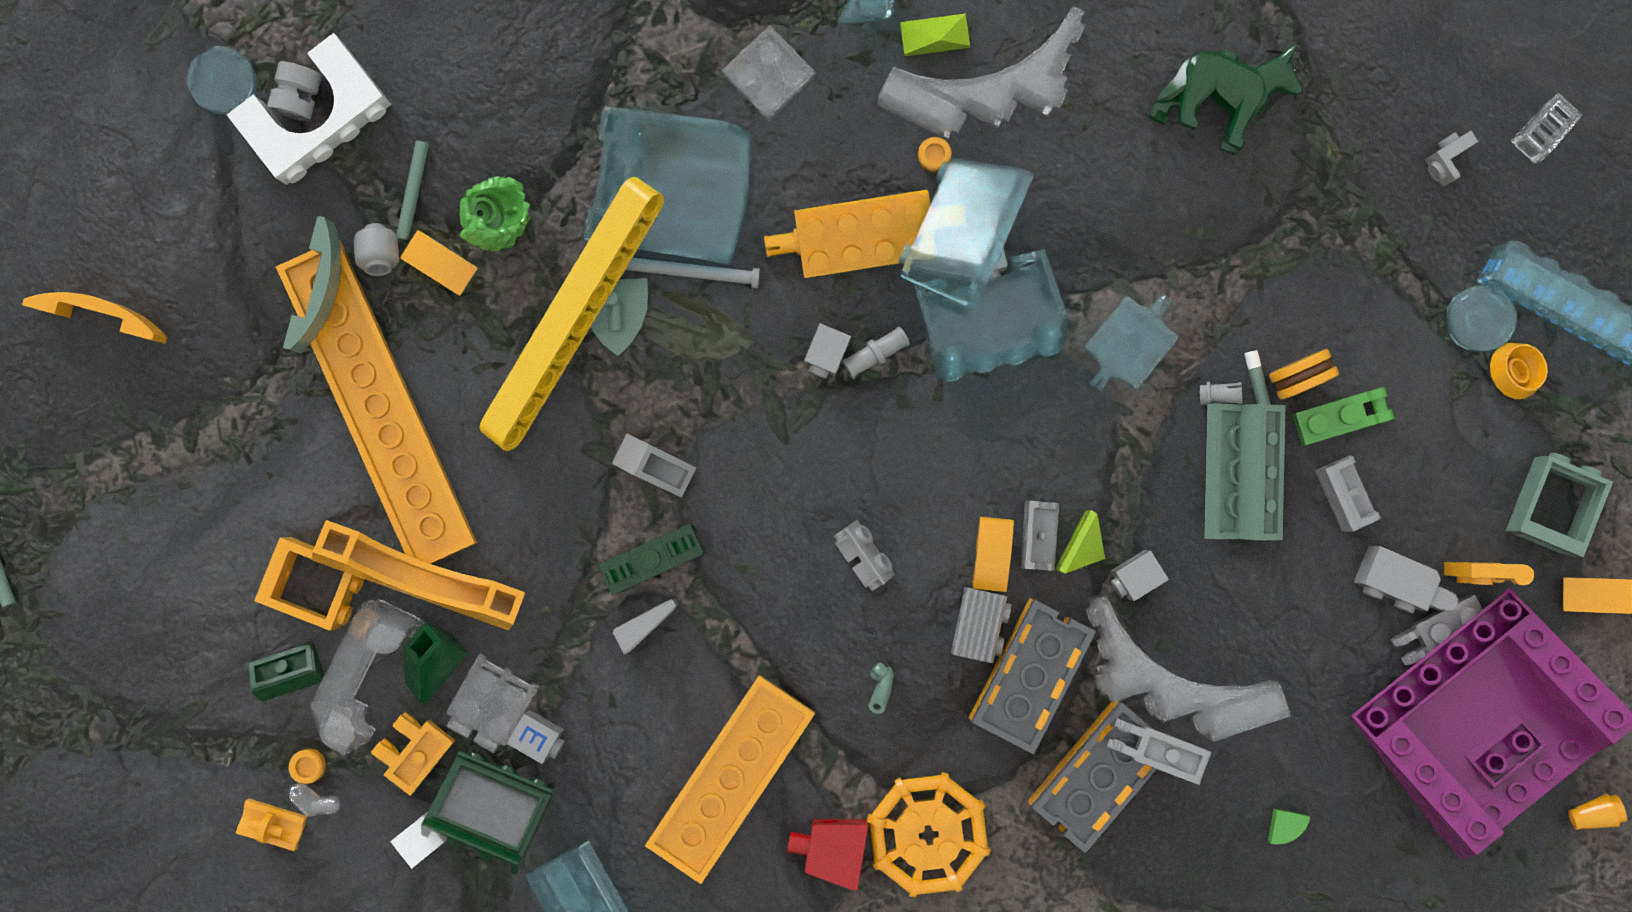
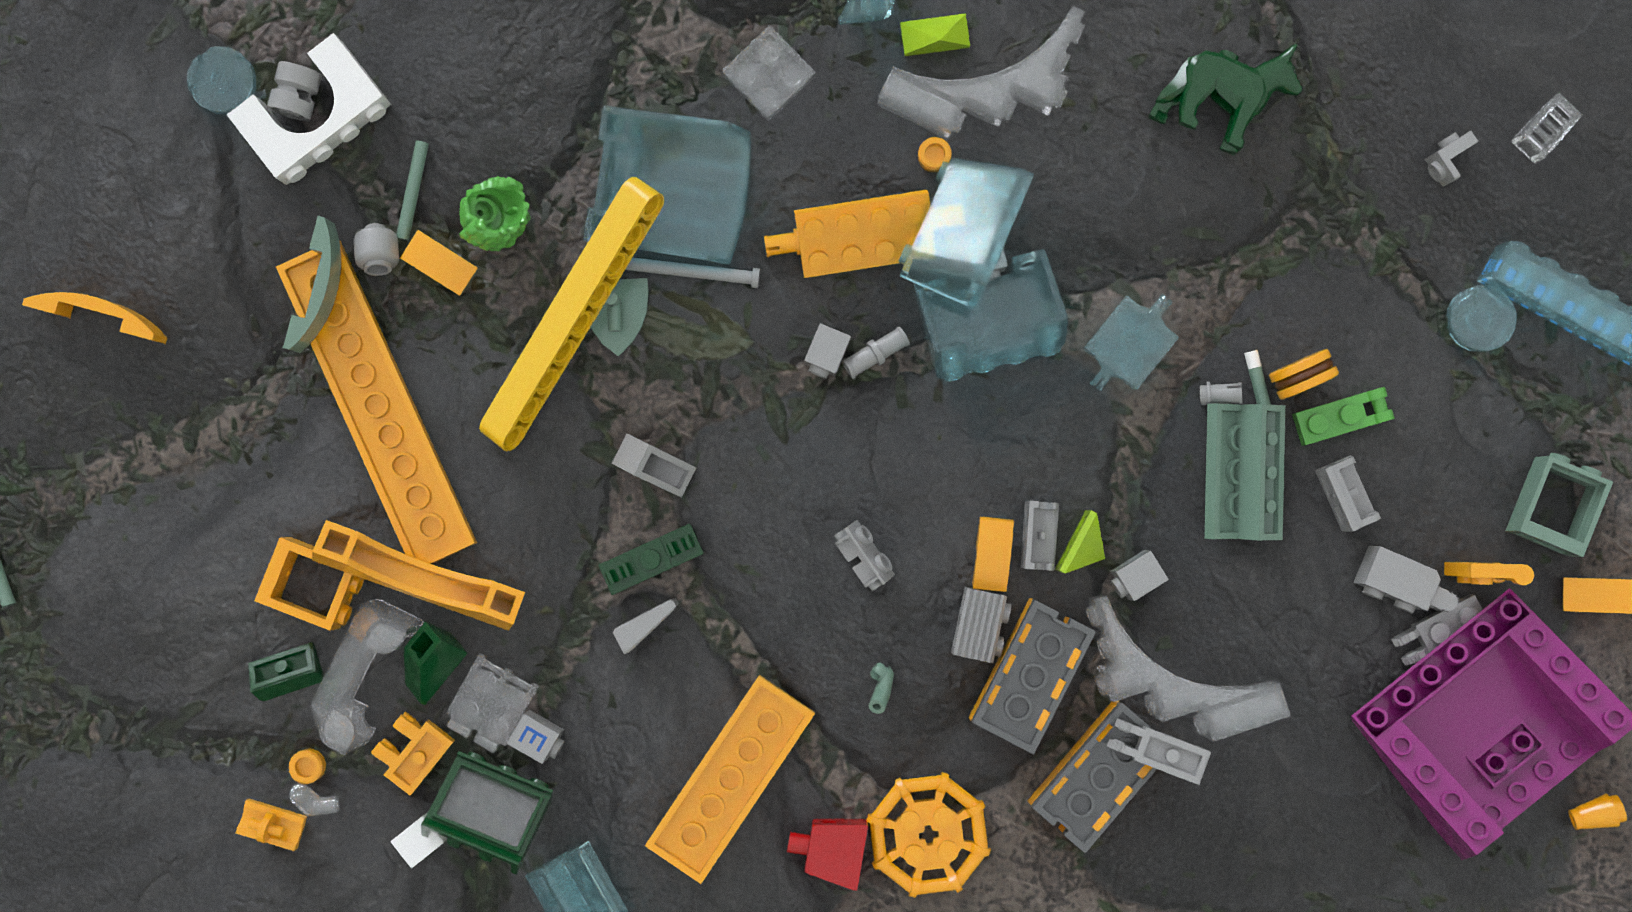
bright green tile [1268,808,1310,844] -> none
light orange hat [1490,343,1548,399] -> none

